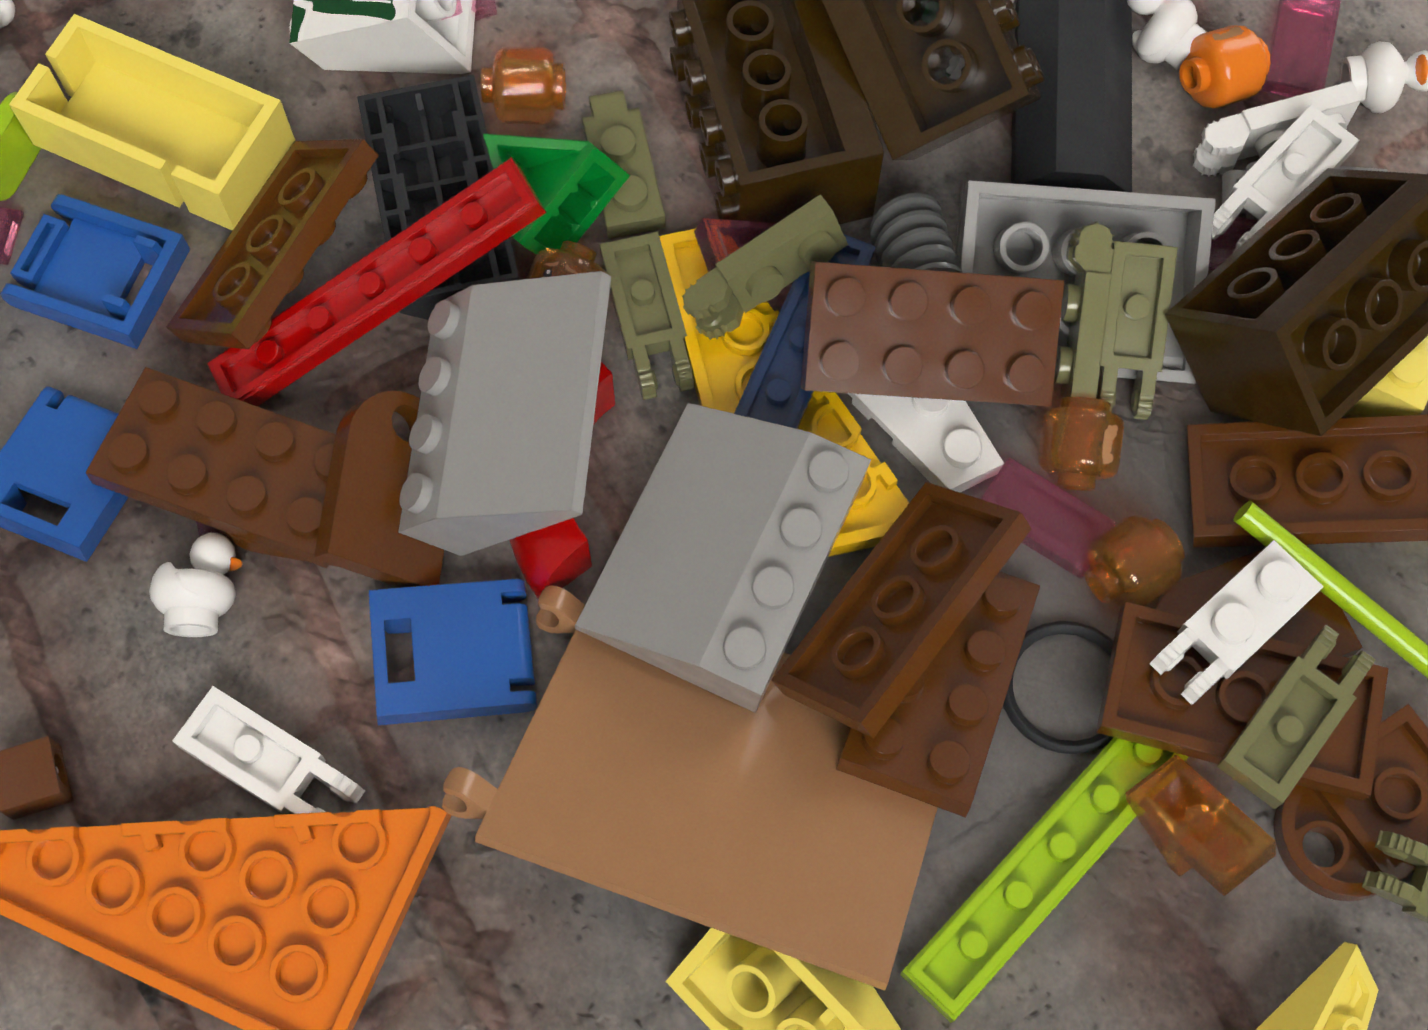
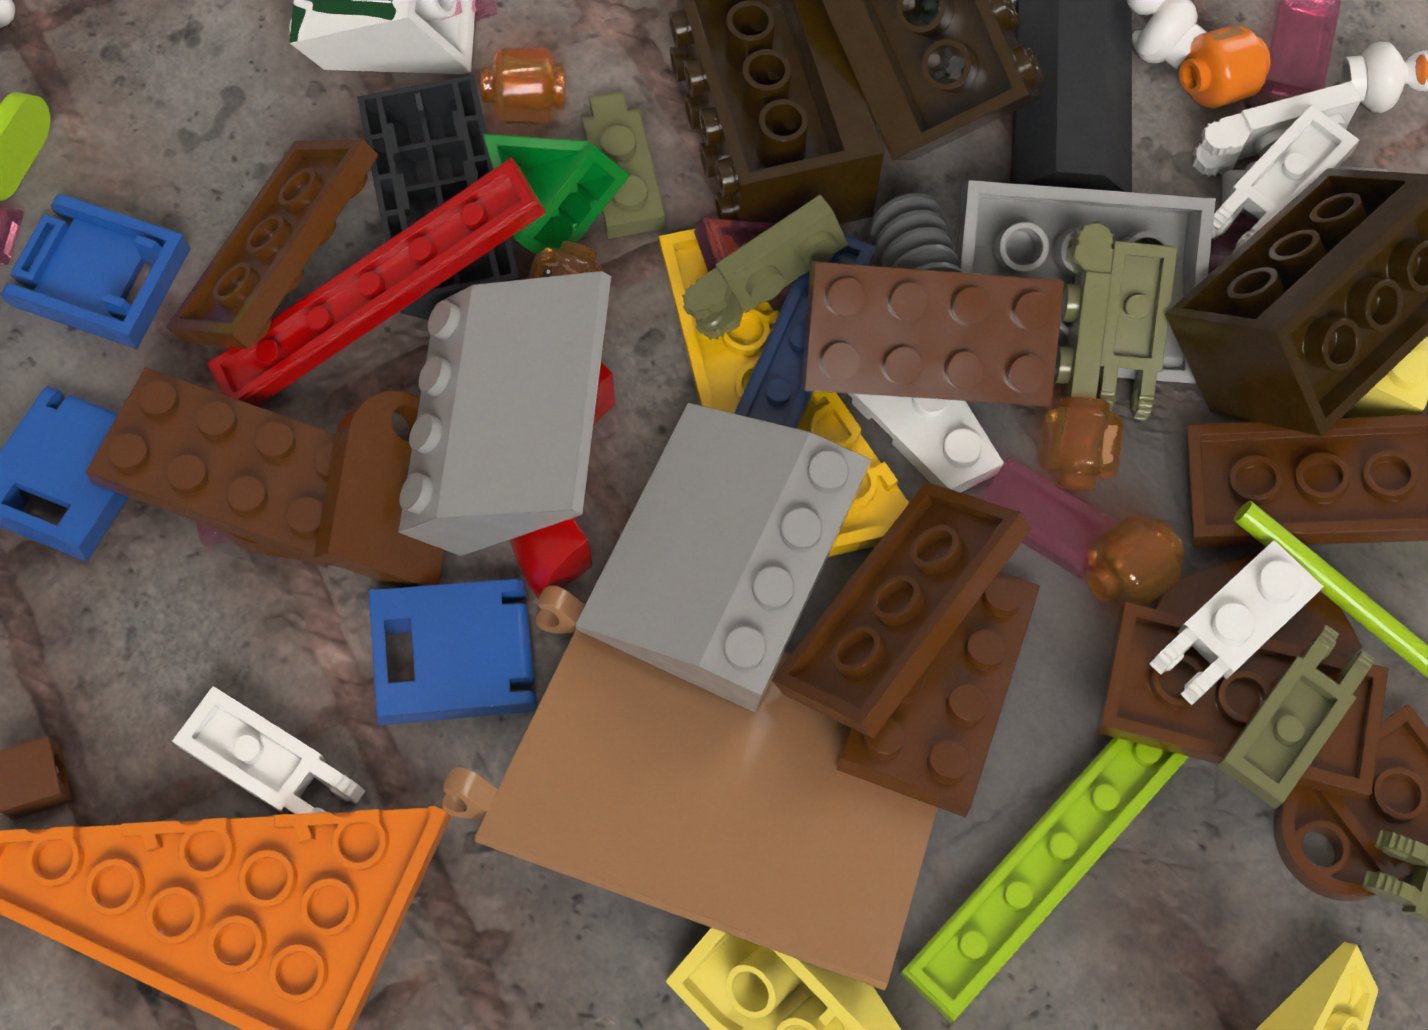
light yellow piece [9,14,295,231] -> none
white animal [149,533,243,637] -> none
olive hinge [599,231,695,400] -> none
black tyre [1003,621,1114,754] -> none
clear orange slope [1125,754,1276,896] -> none

